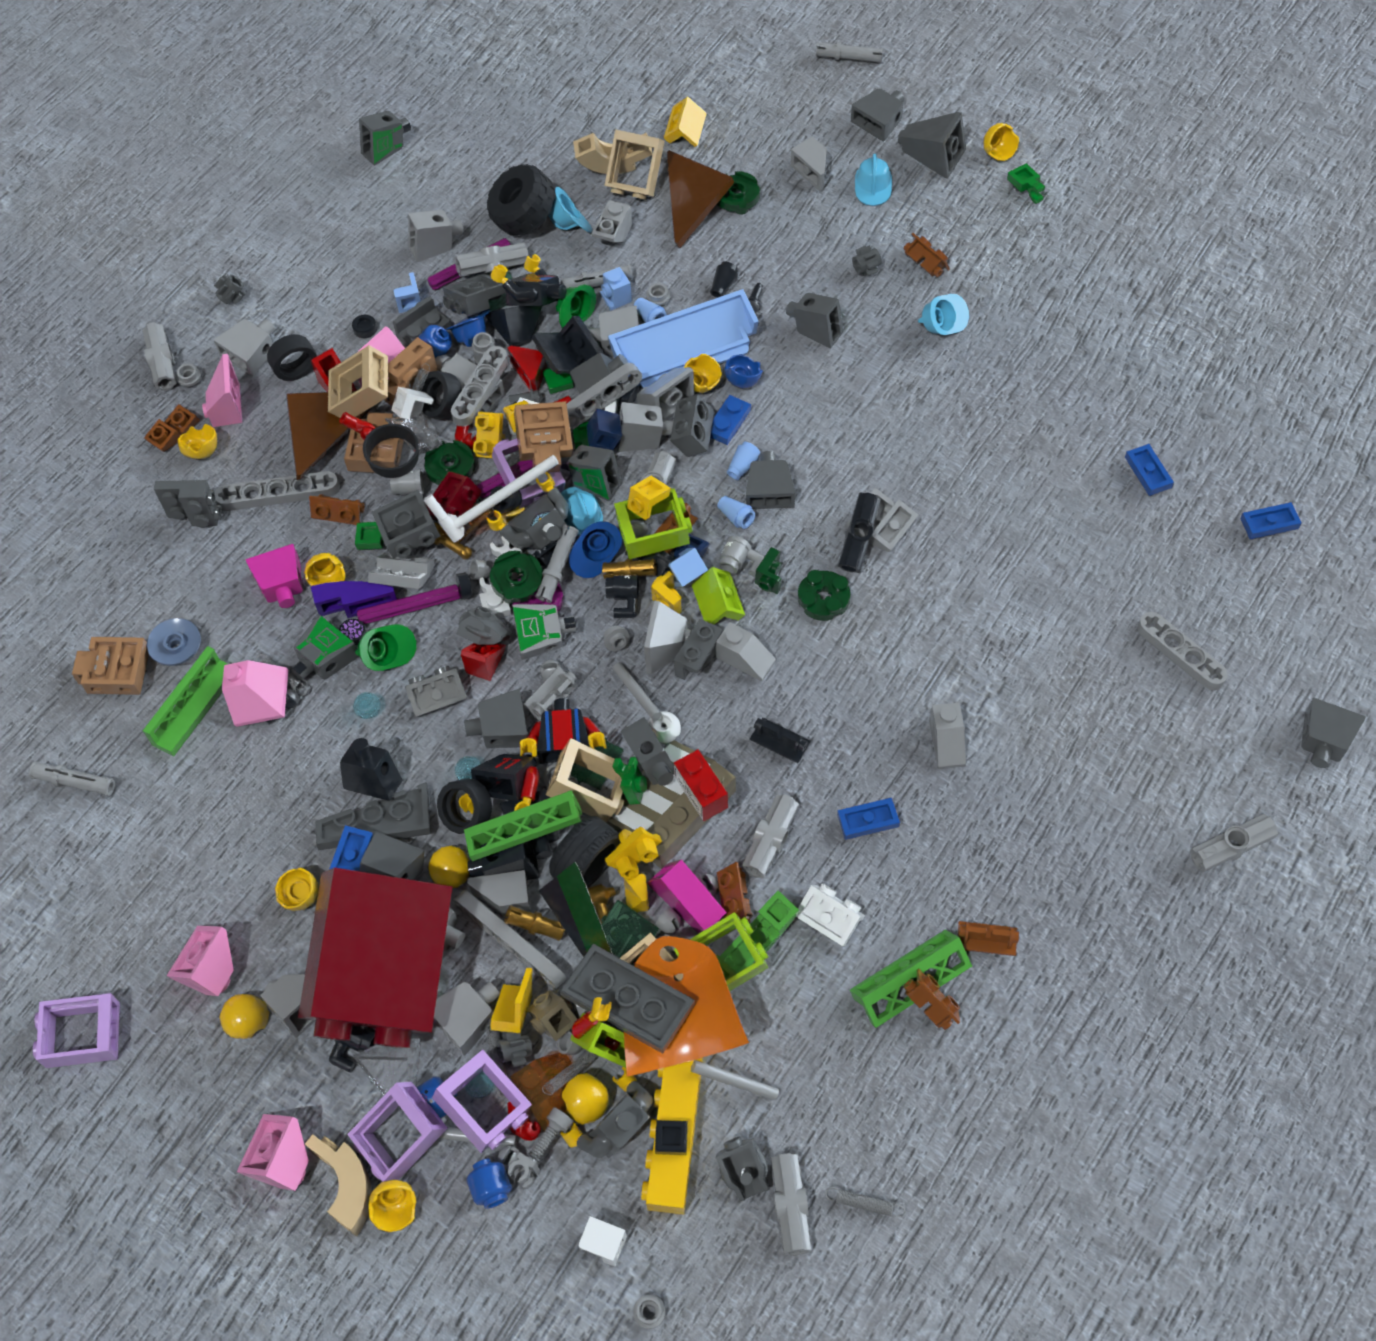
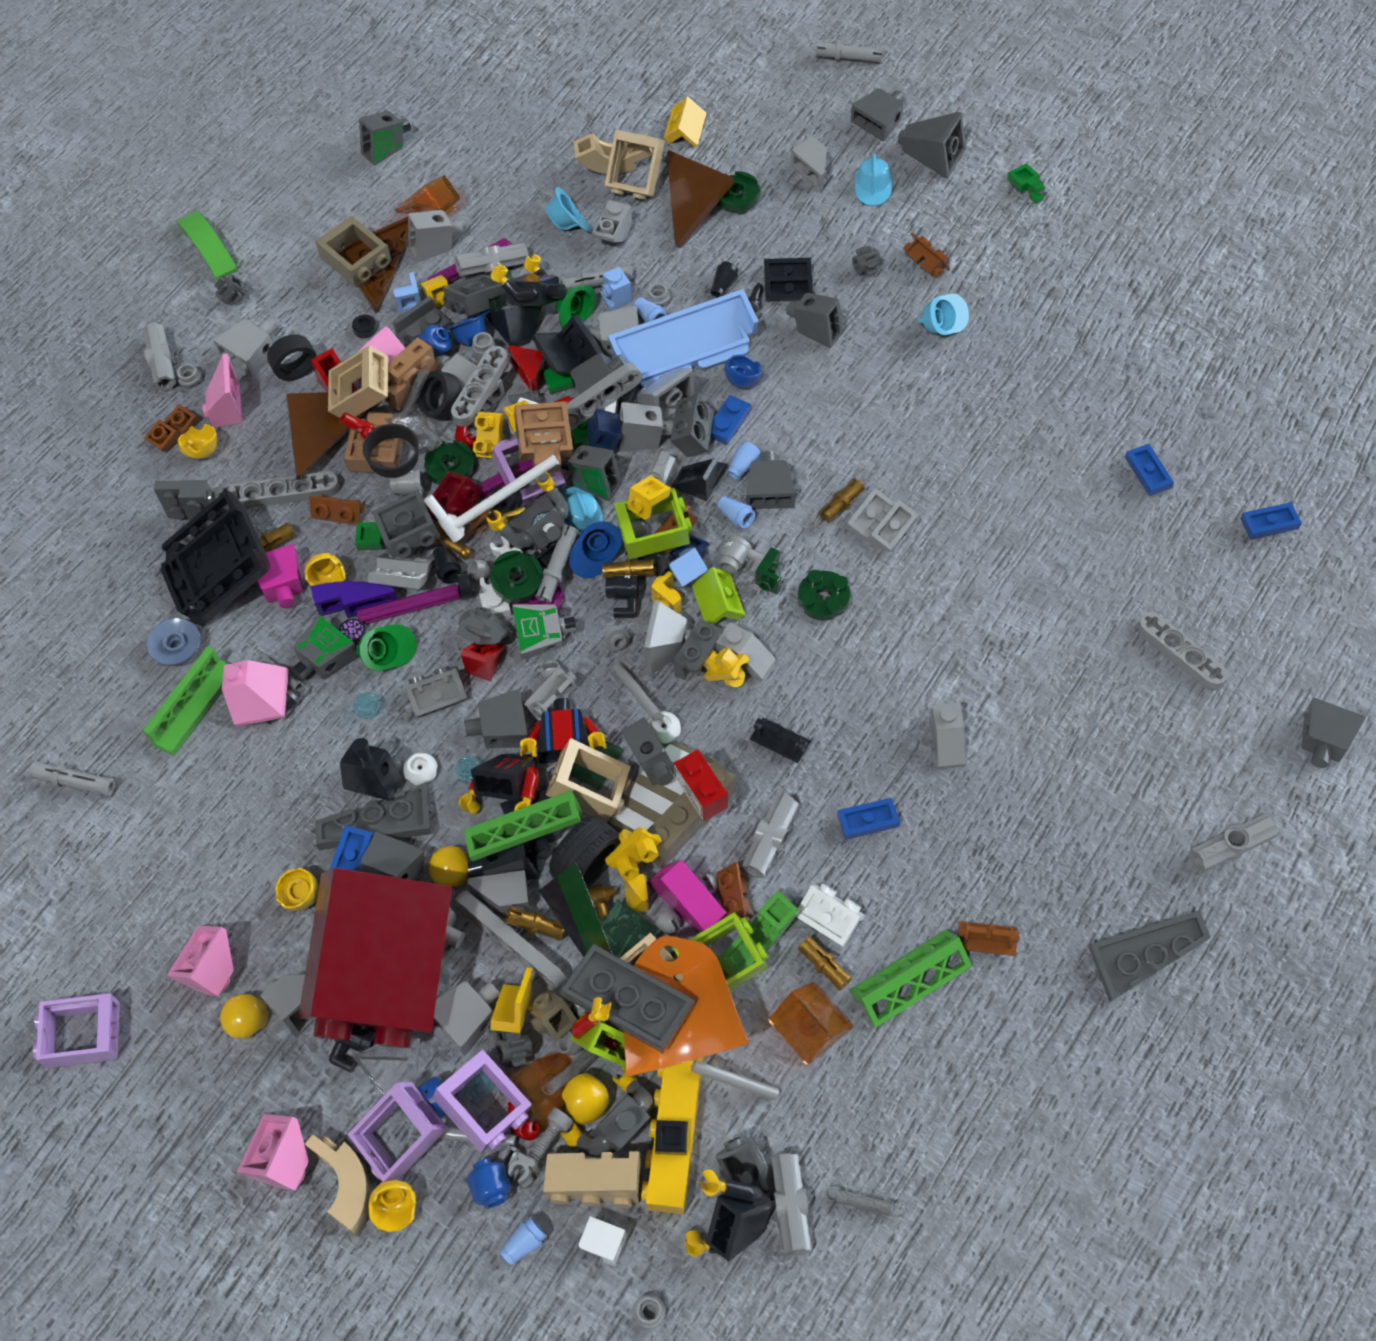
medium nougat piece [72,637,149,695] -> none
white panel [391,387,434,419] -> none
black tyre [437,778,492,834] -> none
black tyre [487,164,555,236] -> none
green plate [612,757,647,805] -> none
yellow hair [683,354,722,393] -> none
black piece [838,492,881,573] -> none
dark orange hinge [903,968,960,1030] -> none
yellow hair [983,123,1019,161] -> none
none -> black wedge [161,490,271,626]
none -> bright green slope [175,210,238,281]
none -> pearl gold pin [259,522,295,552]
none -> dark tan window [315,216,392,287]
none -> reddish brown tile [339,217,408,313]
none -> clear orange slope [395,175,461,215]
none -> white plate [403,753,438,785]
none -> yellow slope [421,275,448,308]
none -> black cone [432,546,461,584]
none -> light blue cone [499,1217,547,1265]
none -> tan wedge [543,1151,642,1208]
none -> black slope [671,458,728,501]
none -> black torso [684,1169,775,1262]
none -> yellow hips [703,648,750,688]
none -> black slope [764,257,813,301]
none -> clear orange slope [769,983,853,1066]
none -> pearl gold pin [798,936,852,991]
none -> pearl gold pin [818,478,865,523]
none -> dark grey wing [1088,910,1211,1002]

